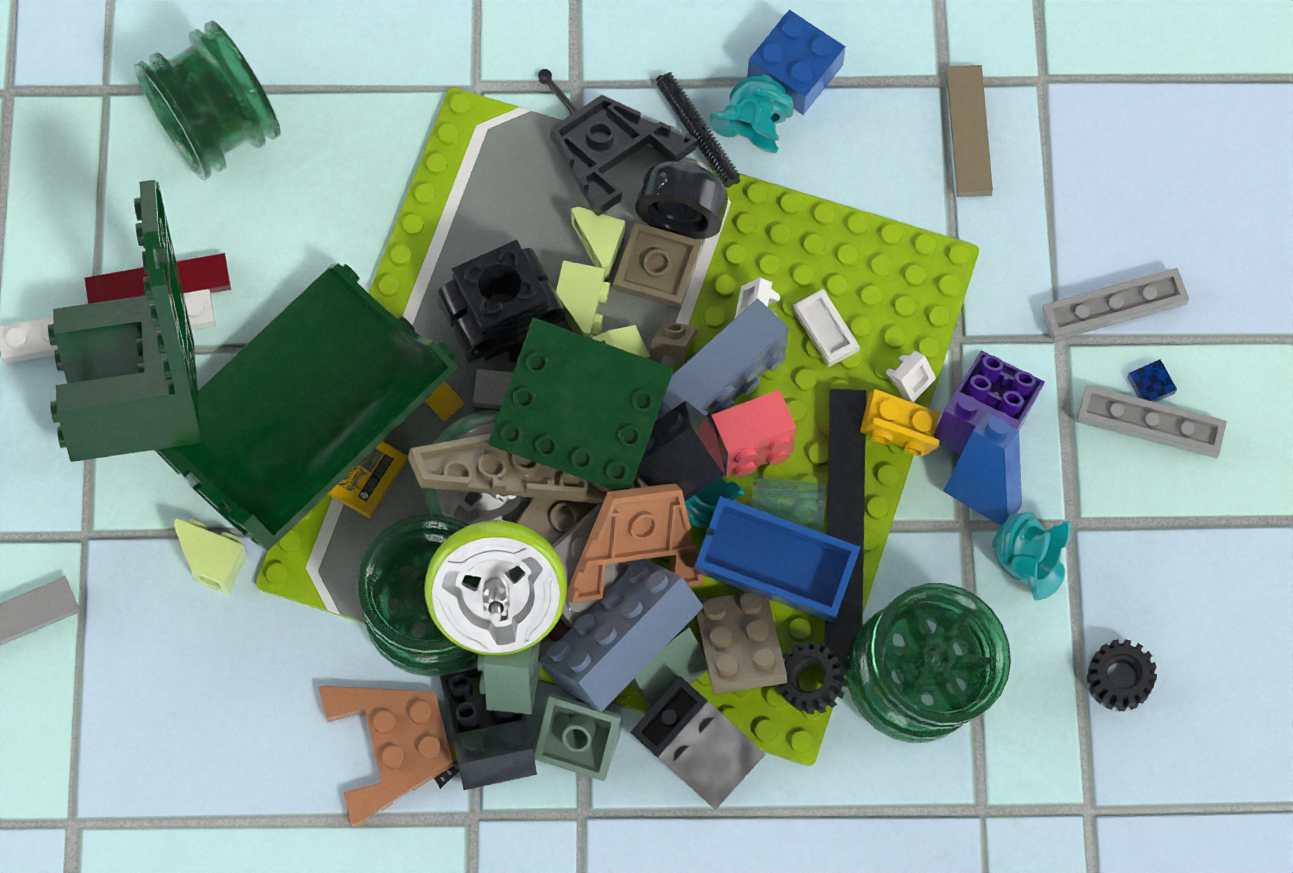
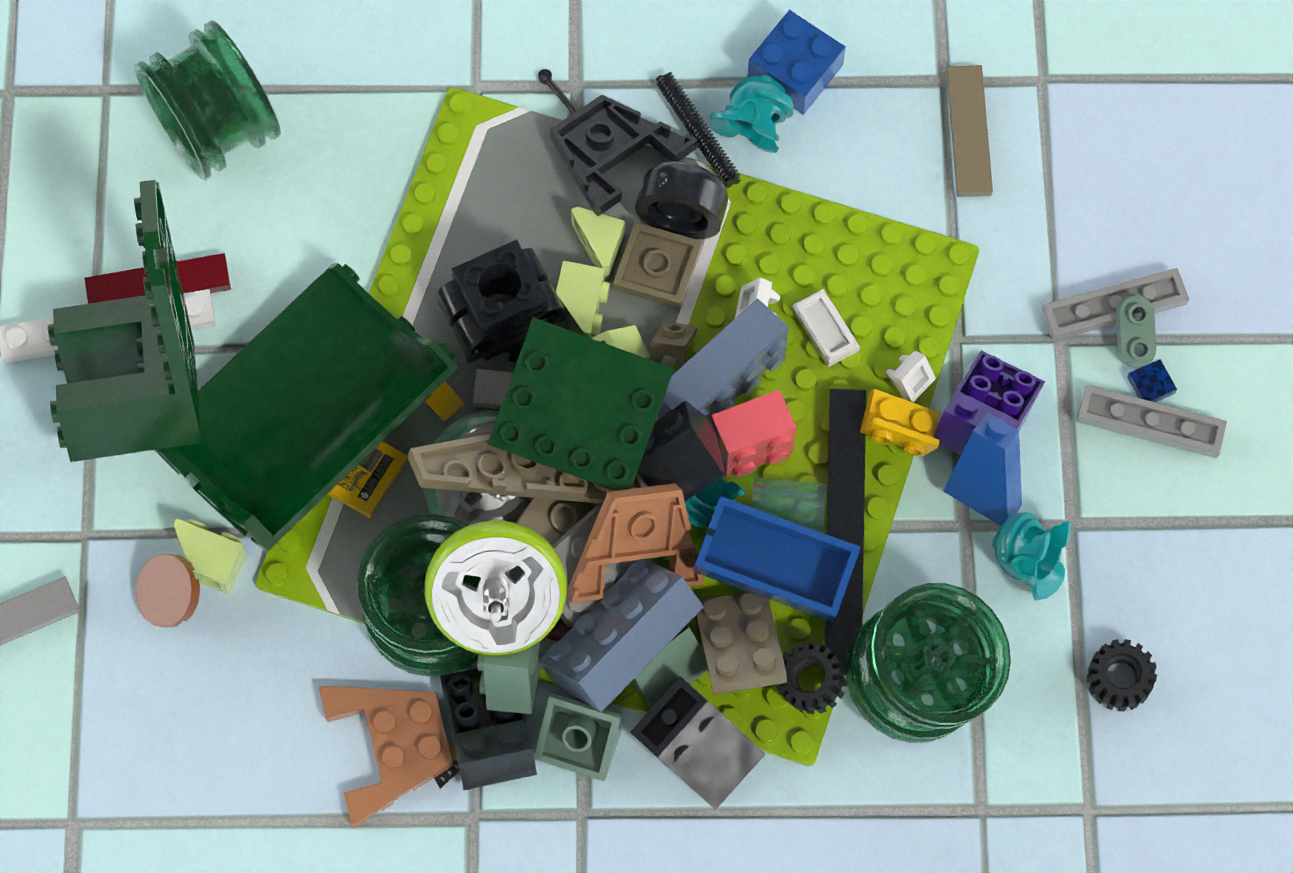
none -> tile [136,554,200,628]
none -> sand green plate [1116,296,1156,367]

